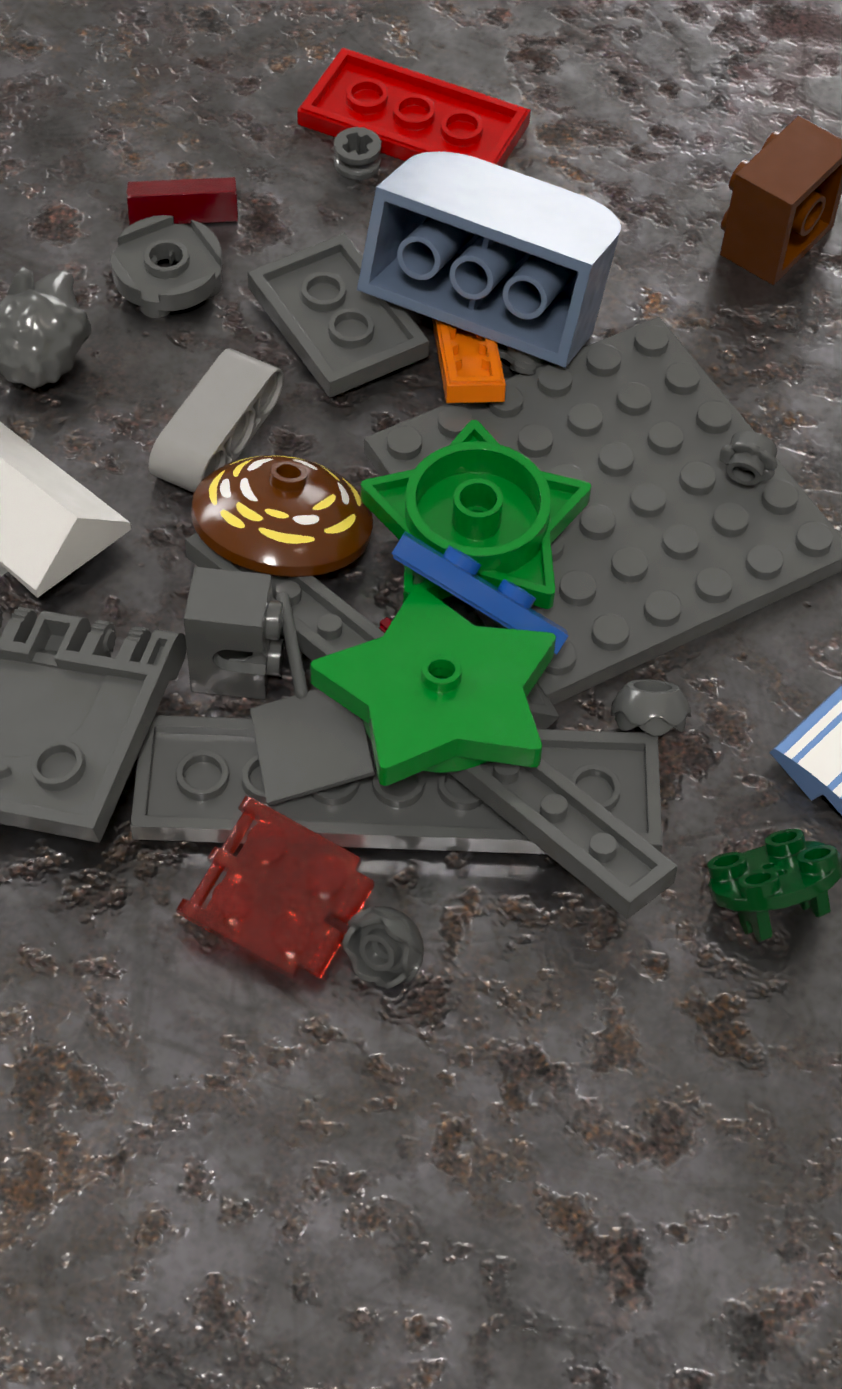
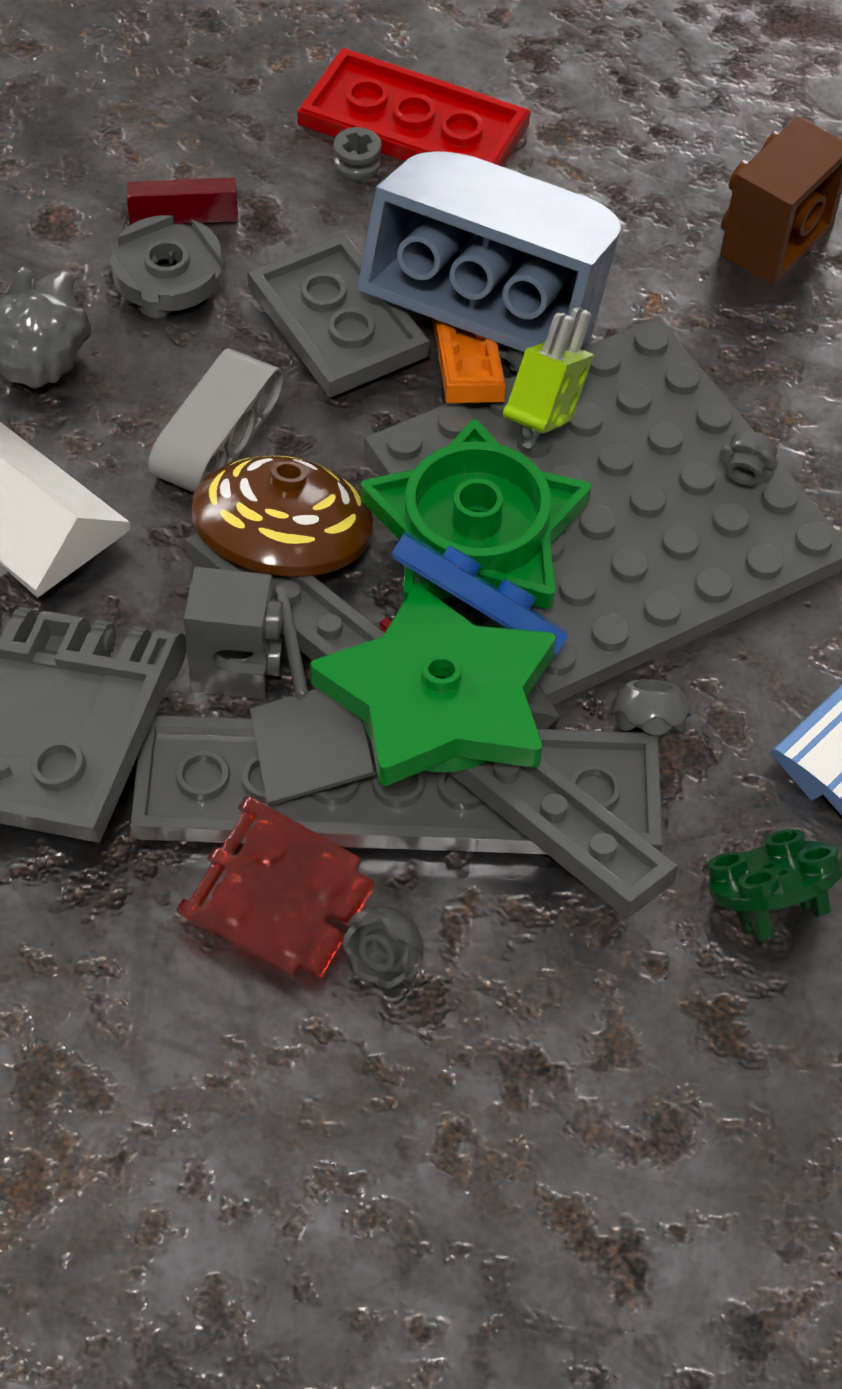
none -> lime piece [503,307,594,449]

